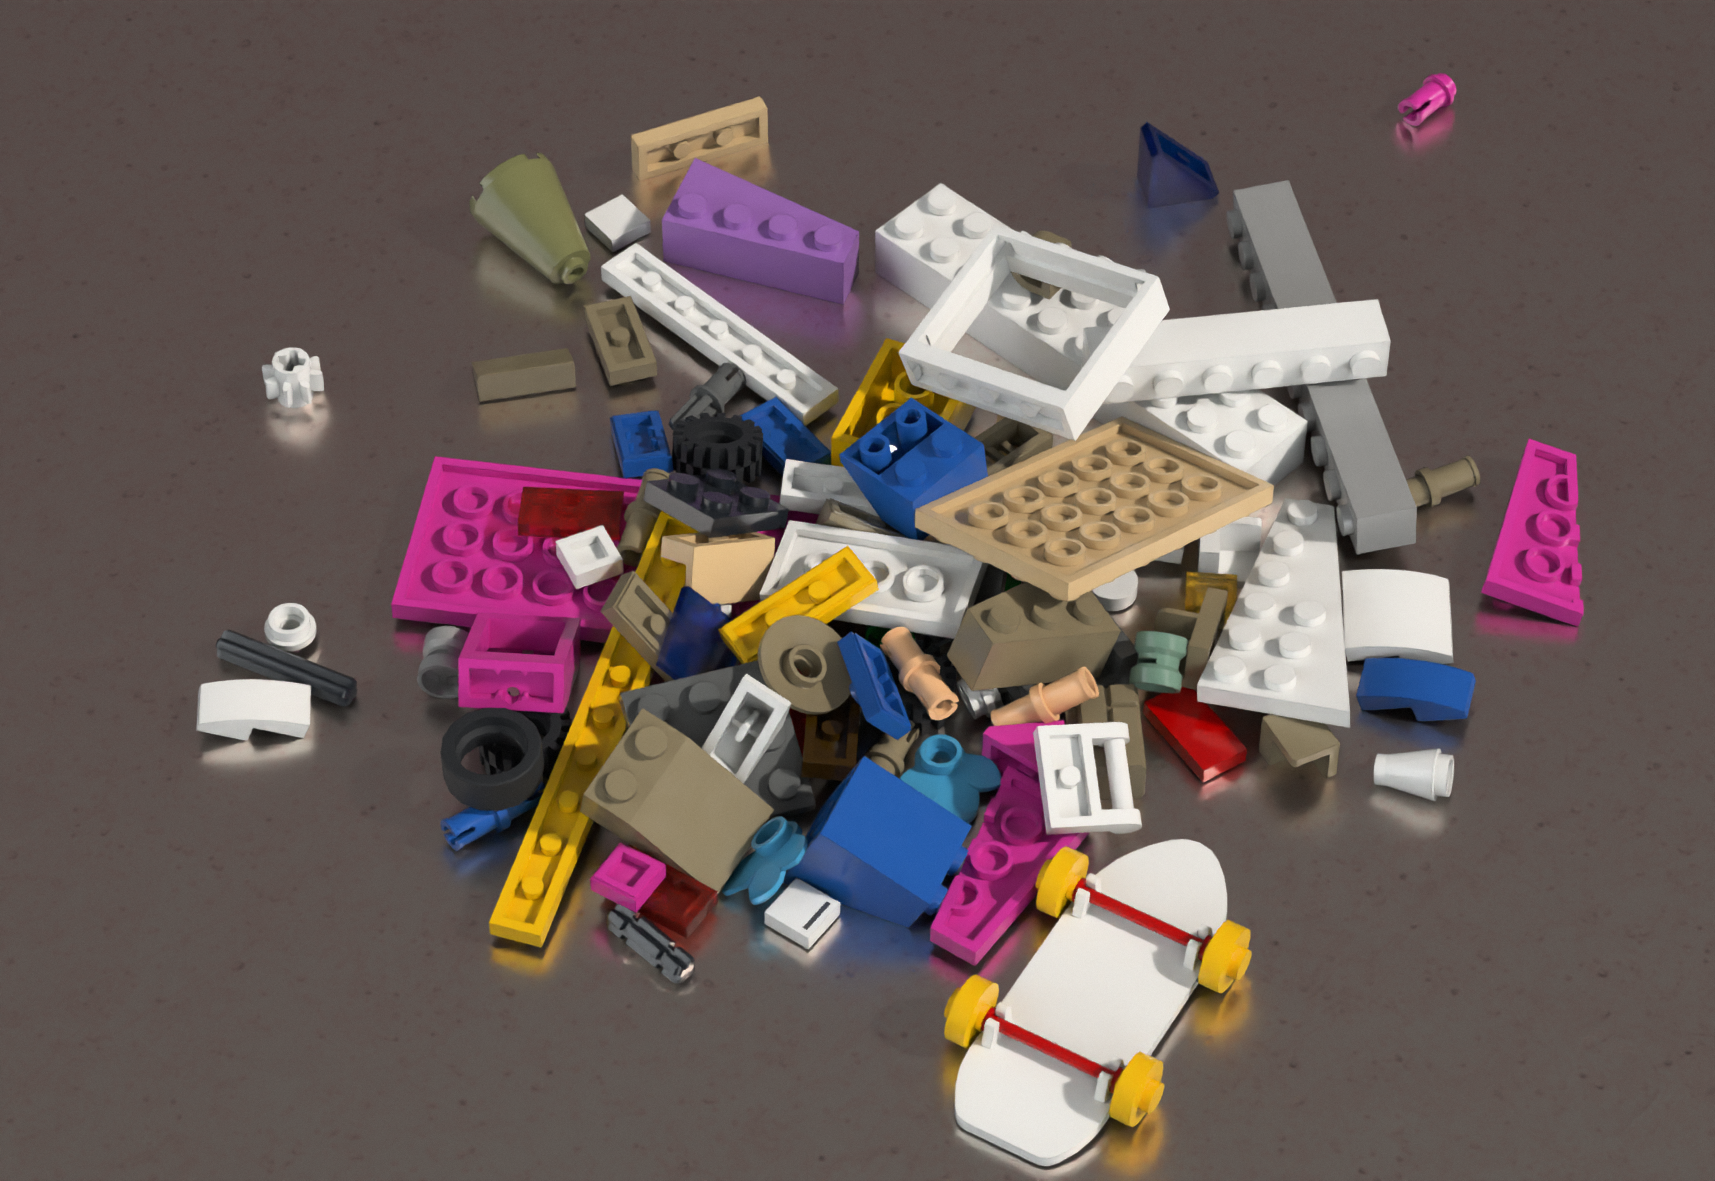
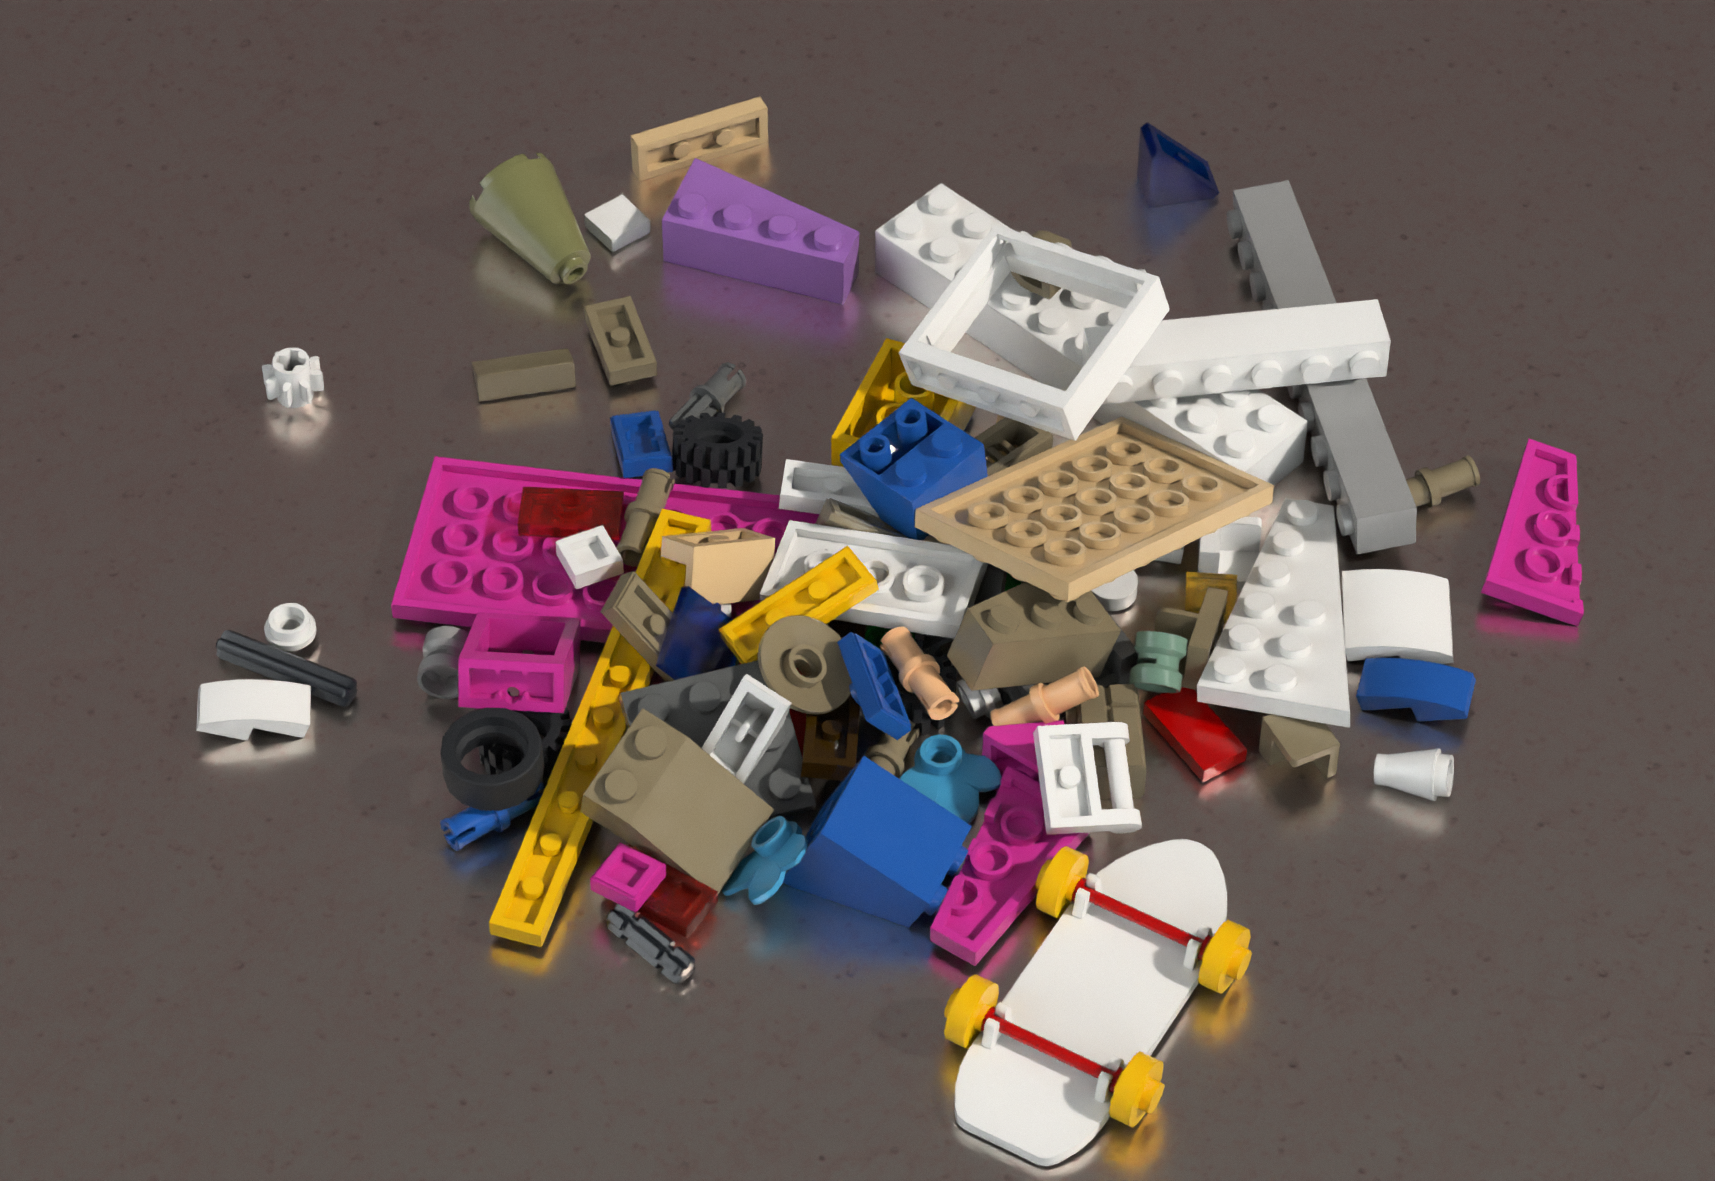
white plate [601,243,838,426] -> none
black plate [643,468,789,538] -> none
blue plate [740,397,831,477] -> none
white tile [764,878,840,949] -> none
dark pink pin [1398,73,1457,126] -> none

